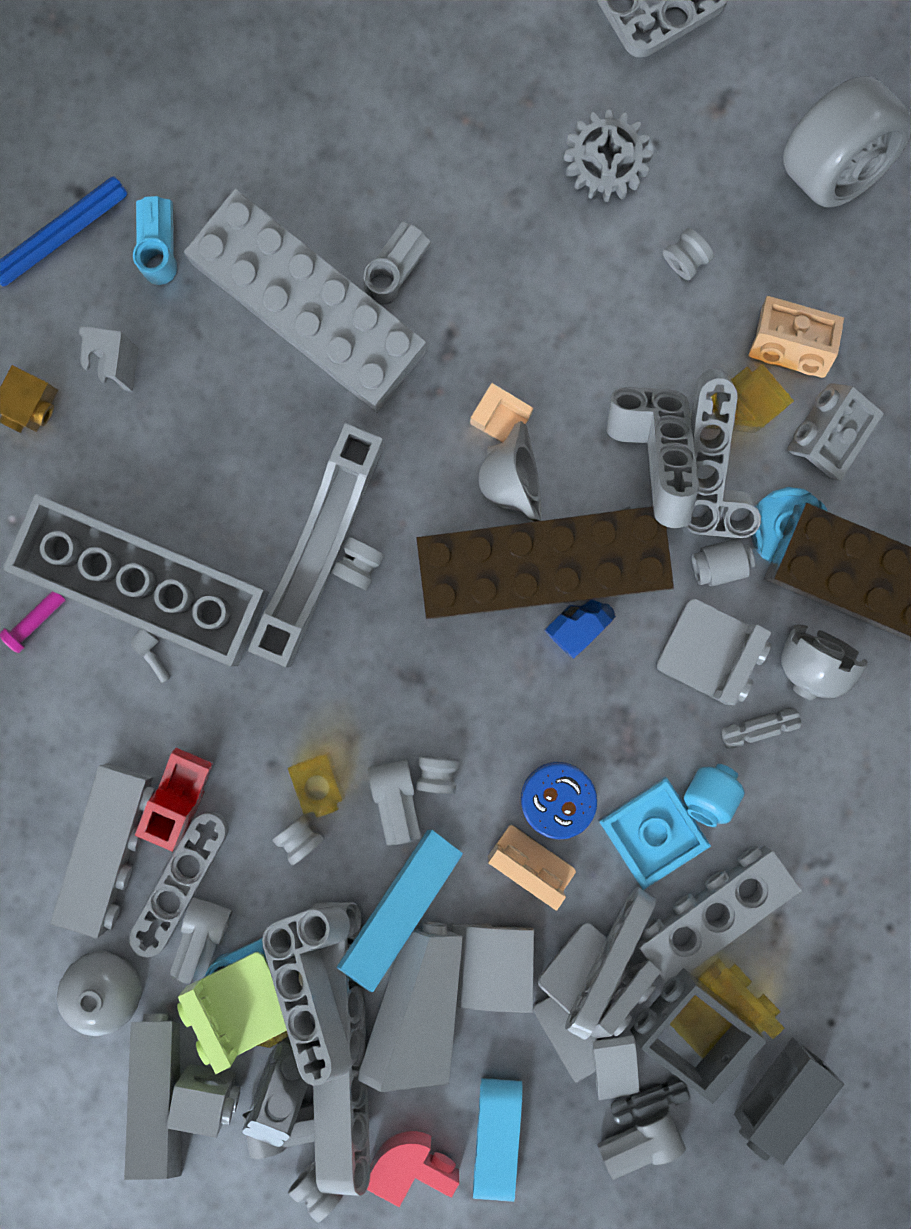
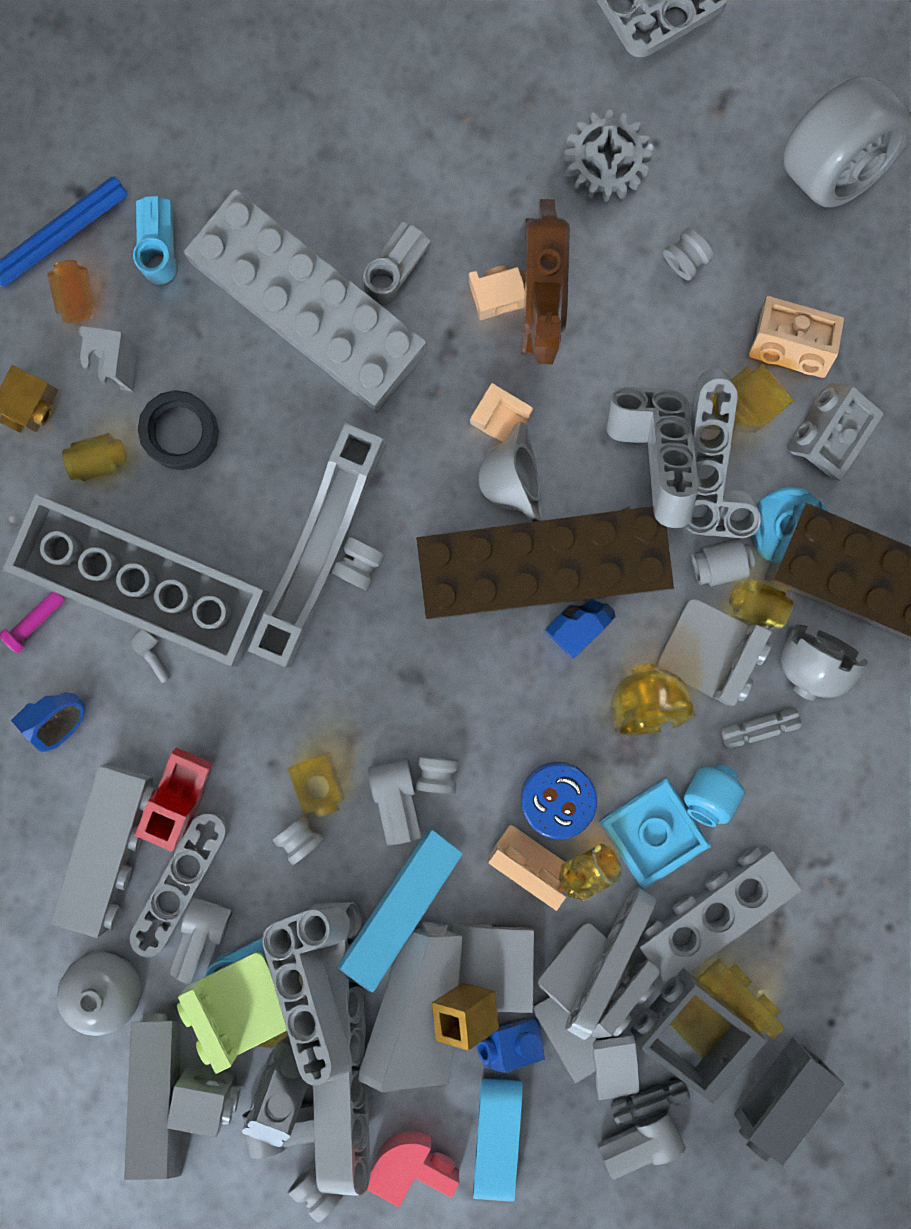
none -> blue rock [11,692,85,753]
none -> clear orange brick [47,260,96,324]
none -> clear yellow brick [62,433,127,482]
none -> black tyre [137,390,219,470]
none -> pearl gold brick [432,983,499,1051]
none -> light nougat brick [469,265,526,320]
none -> blue bracket [477,1017,545,1073]
none -> reddish brown animal [521,199,570,365]
none -> clear yellow rock [559,843,622,901]
none -> clear yellow cylinder [611,664,695,736]
none -> clear yellow brick [729,578,793,629]

